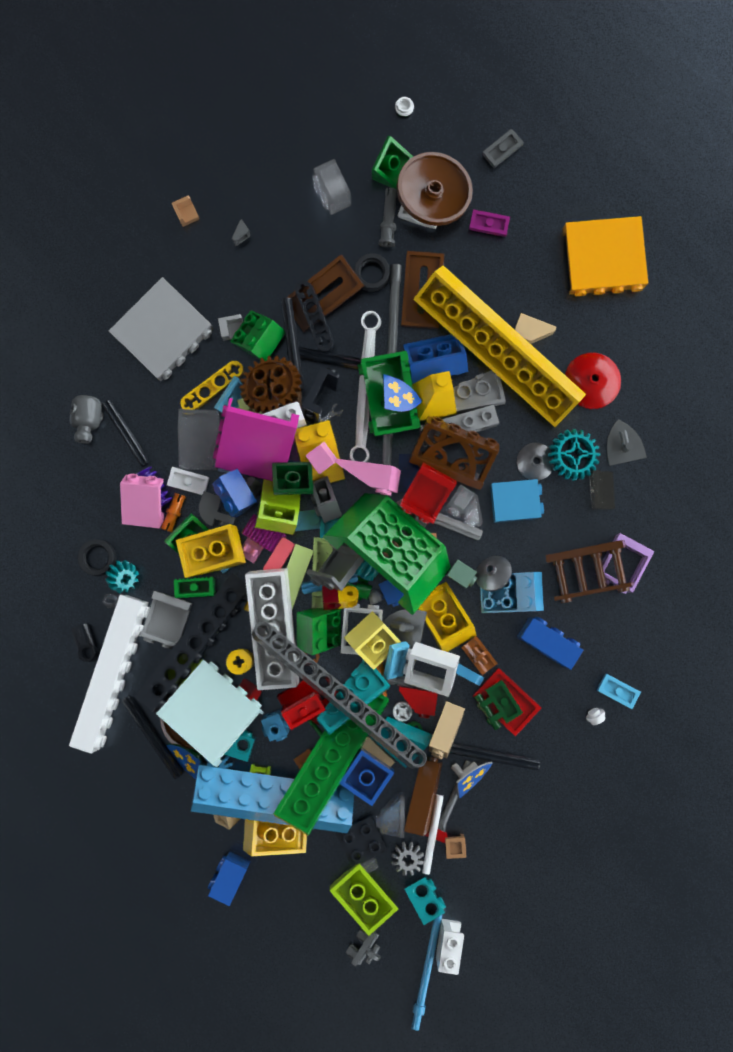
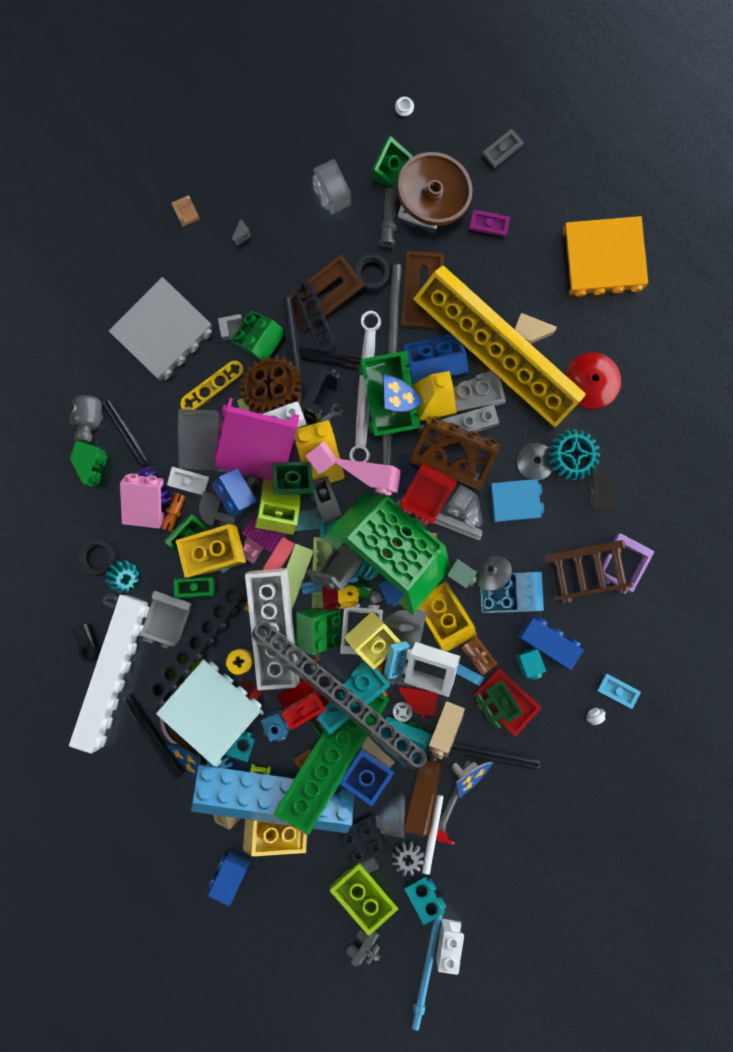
medium azure plate [214,376,243,413] -> none
medium nougat panel [445,834,466,859] -> none
dark grey shield [606,419,647,466] -> none
none -> green slope [70,441,108,488]
none -> teal brick [515,648,546,680]

